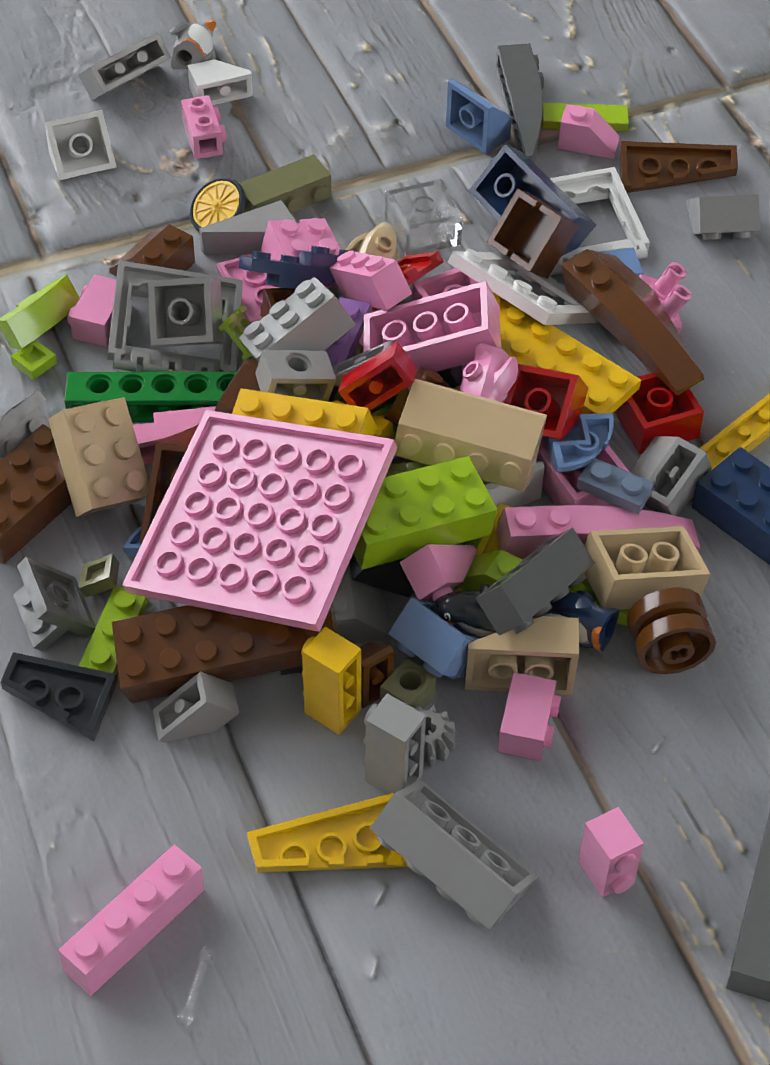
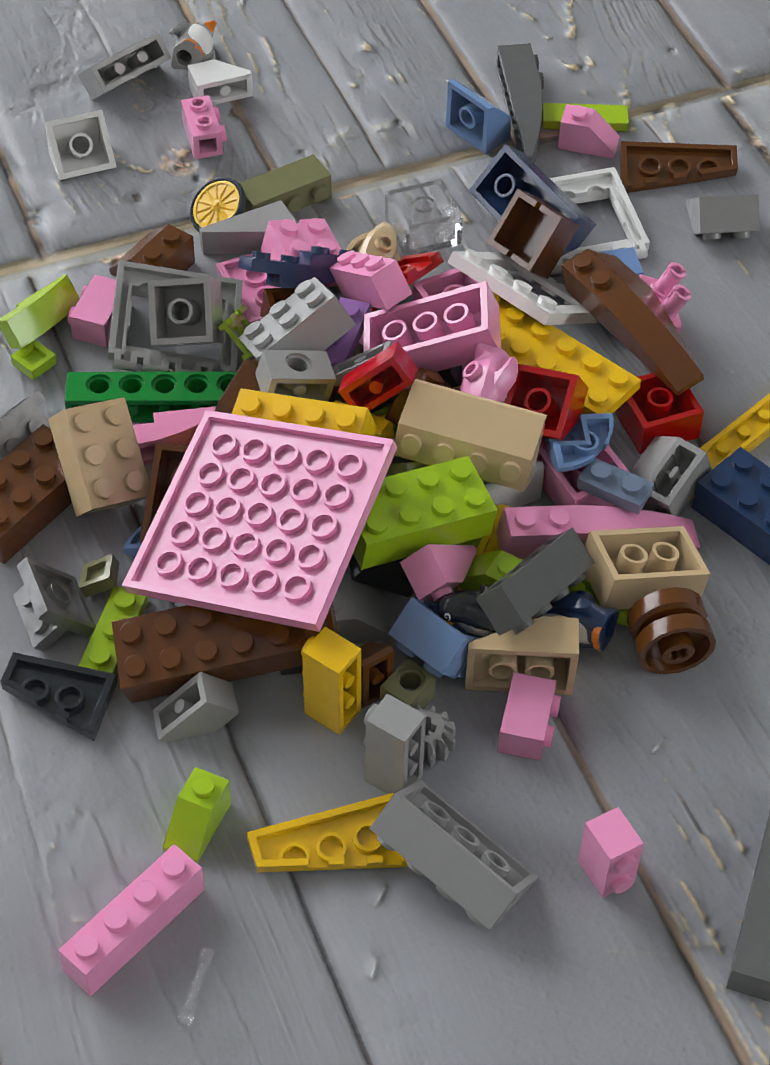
none -> lime slope [163,767,231,864]

